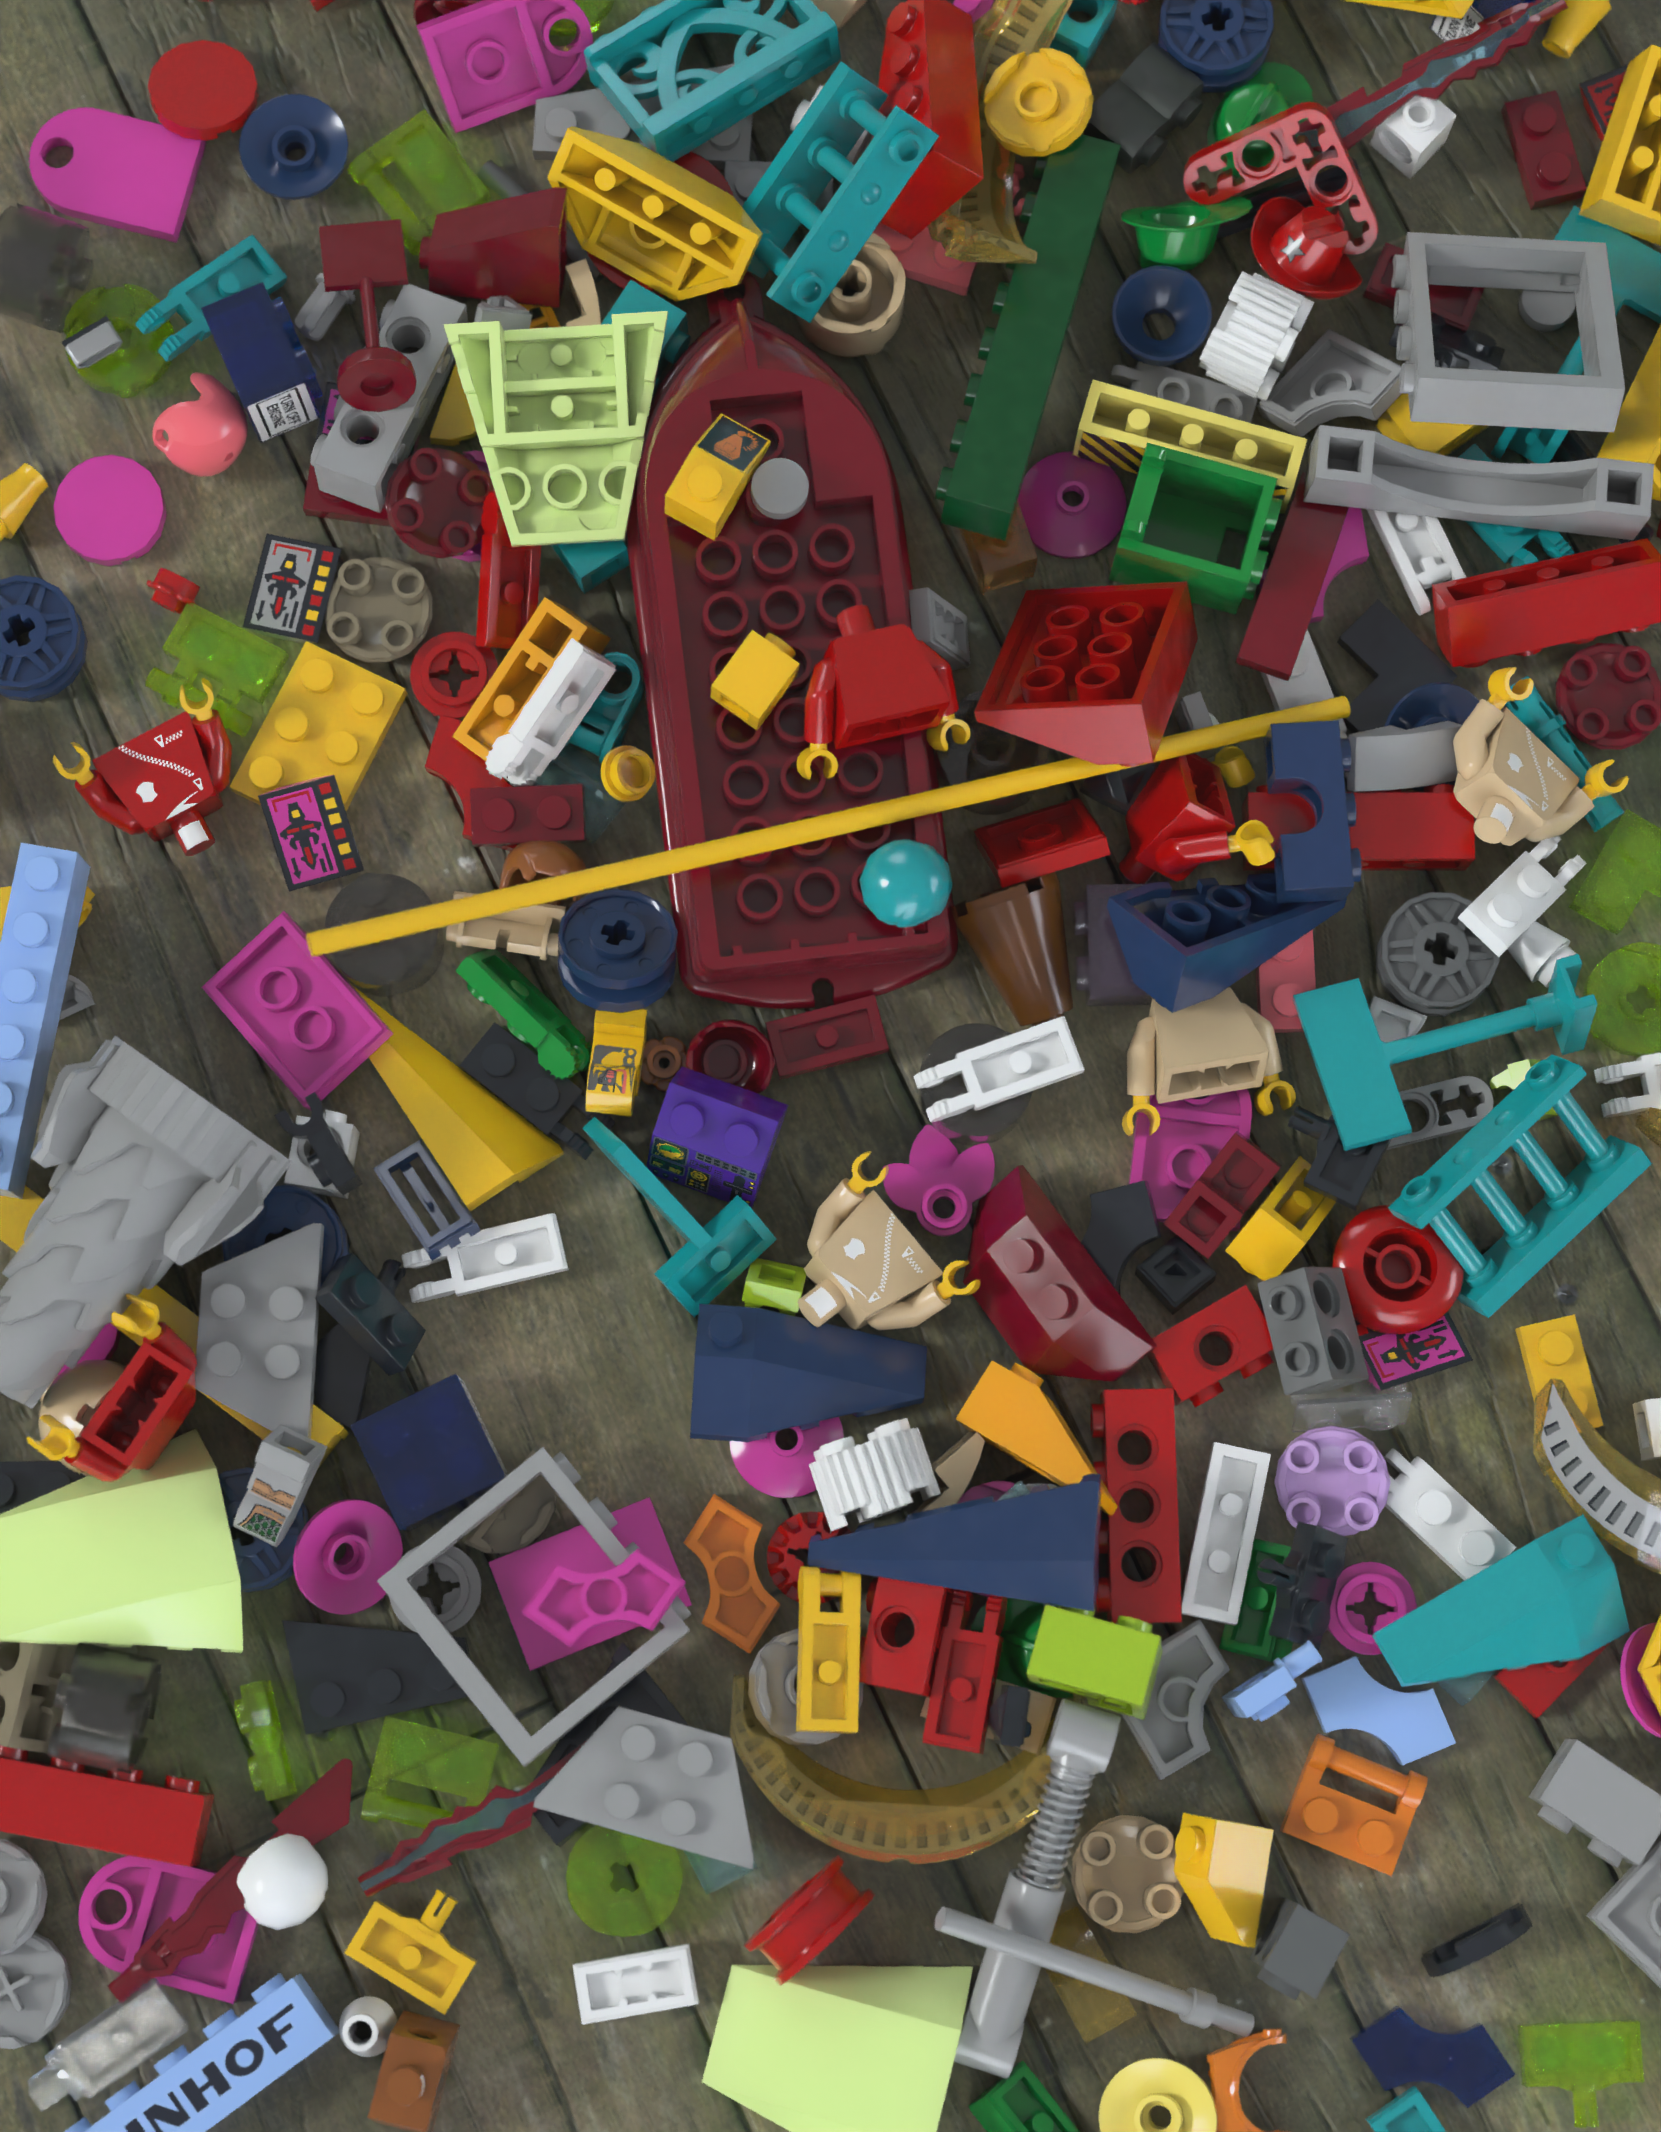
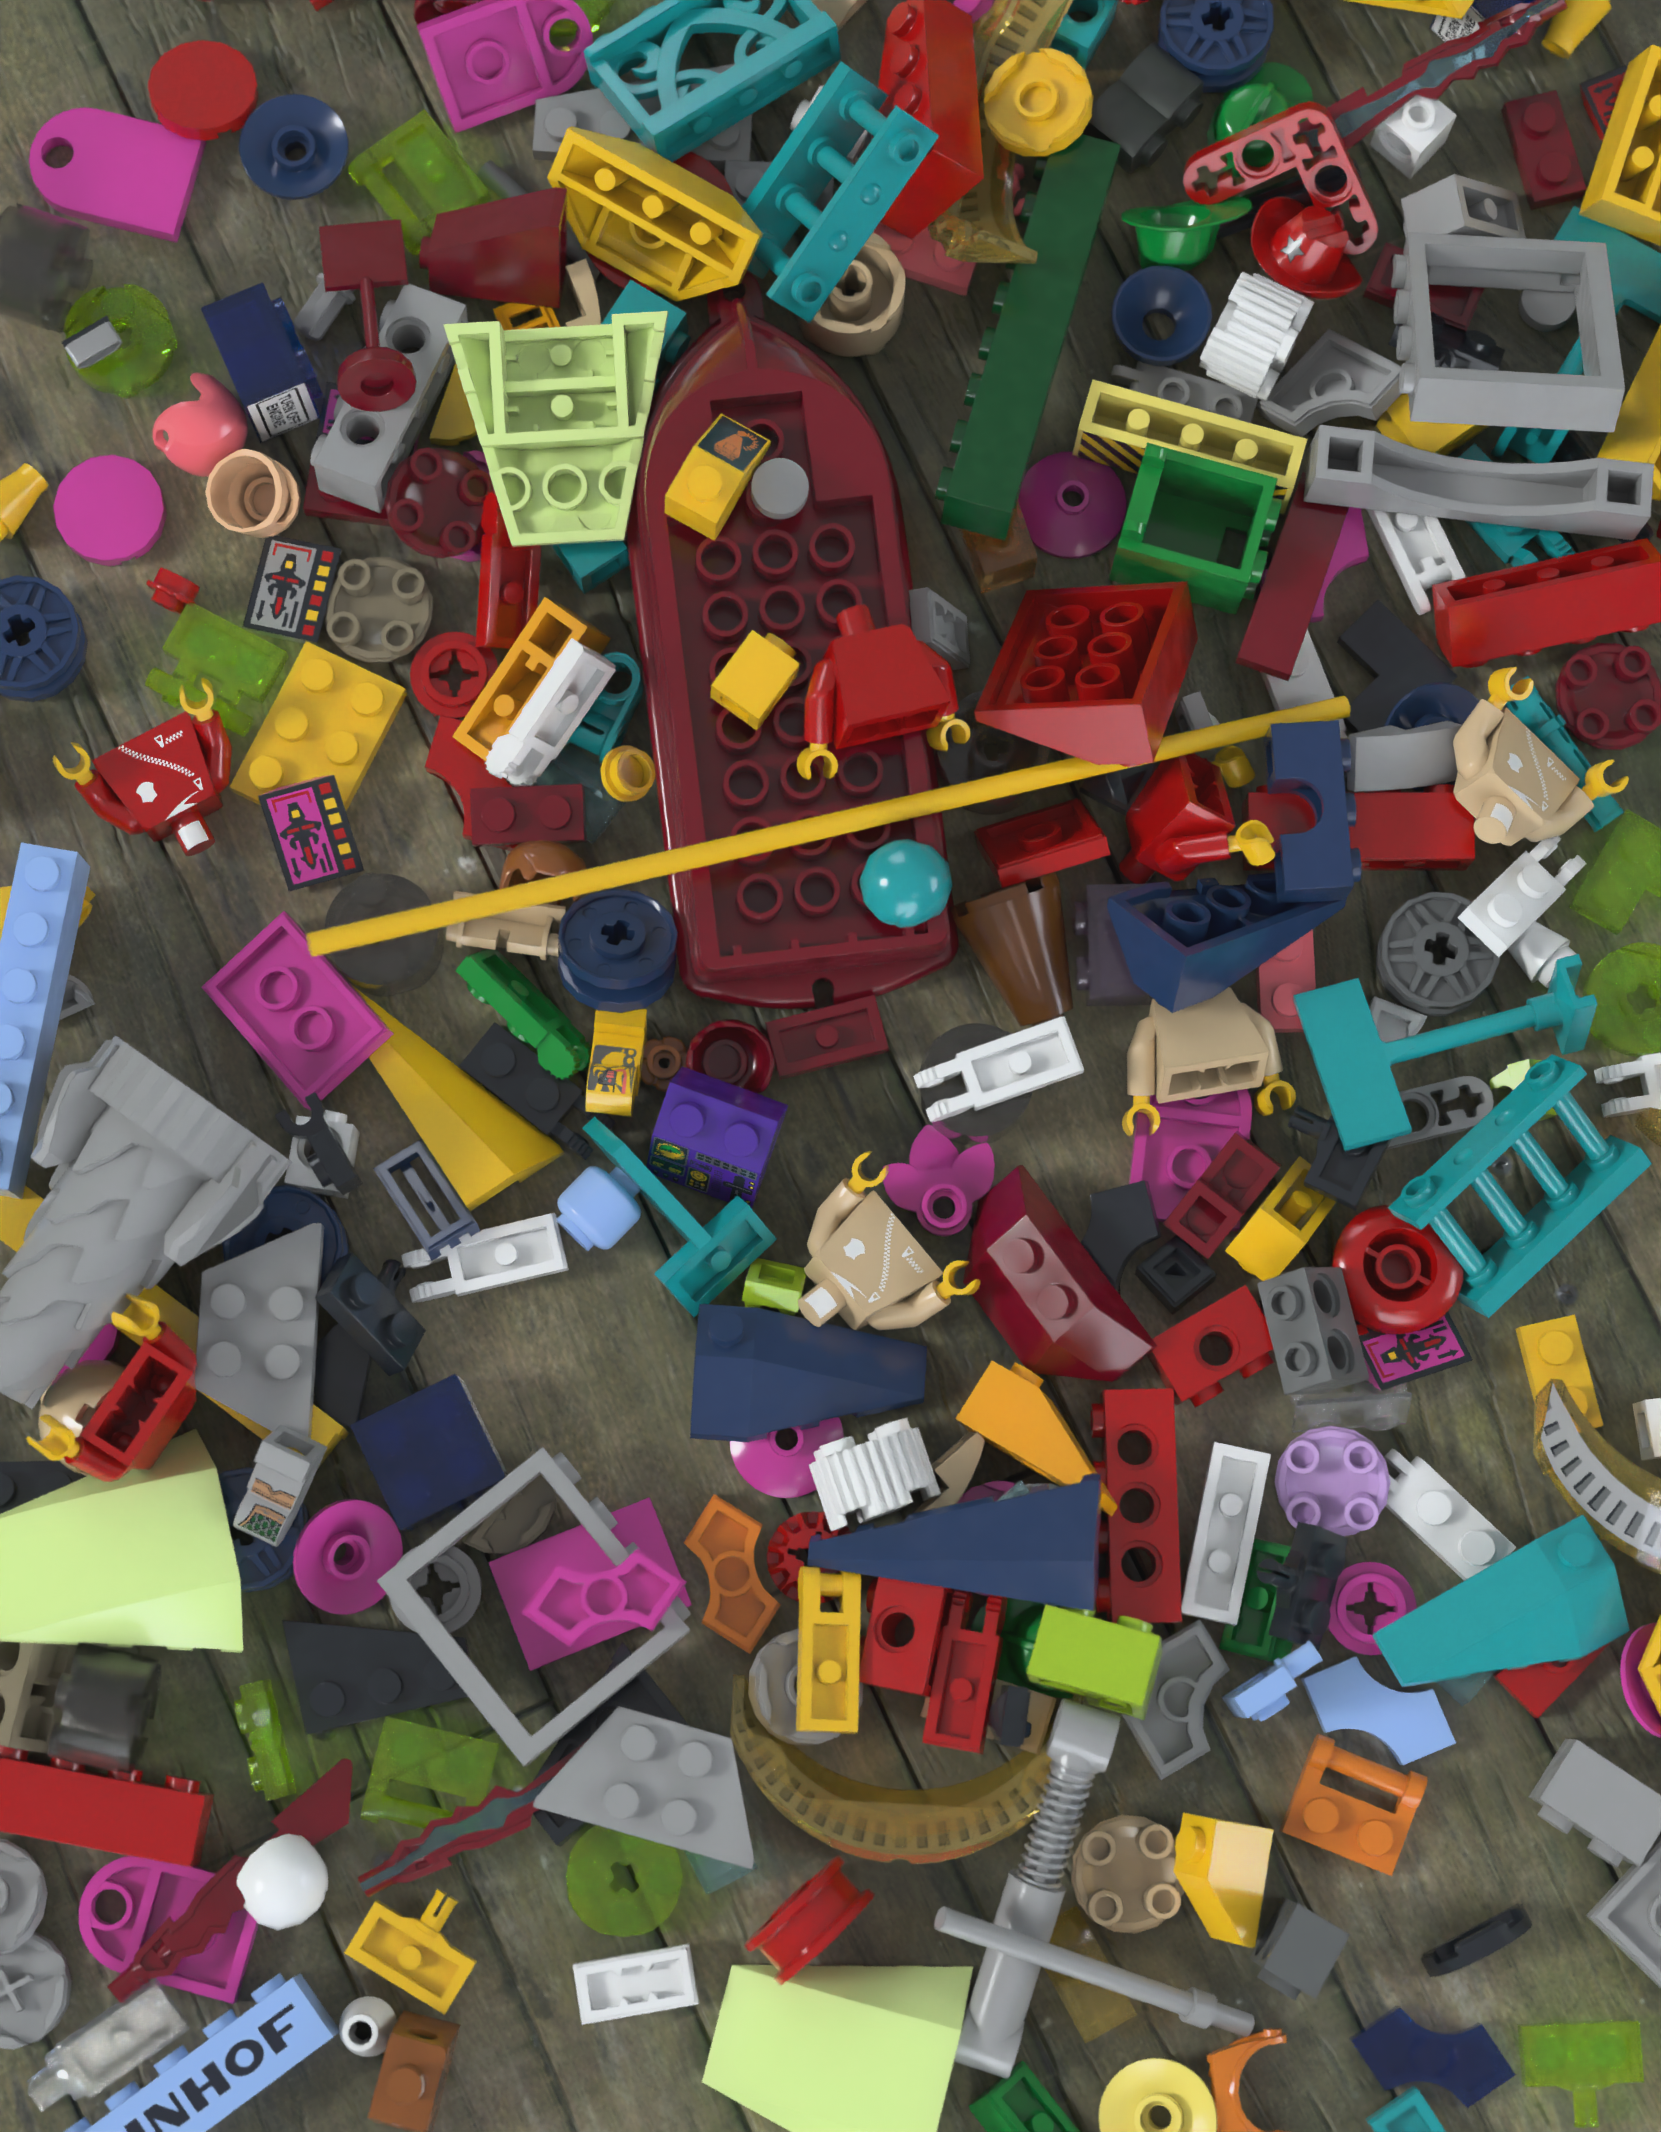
teal hinge [136,234,288,362] -> none
light grey tile [474,296,532,330] -> none
none -> light nougat helmet [206,449,301,538]
none -> light blue head [556,1166,641,1251]
none -> light grey slope [1401,174,1526,238]

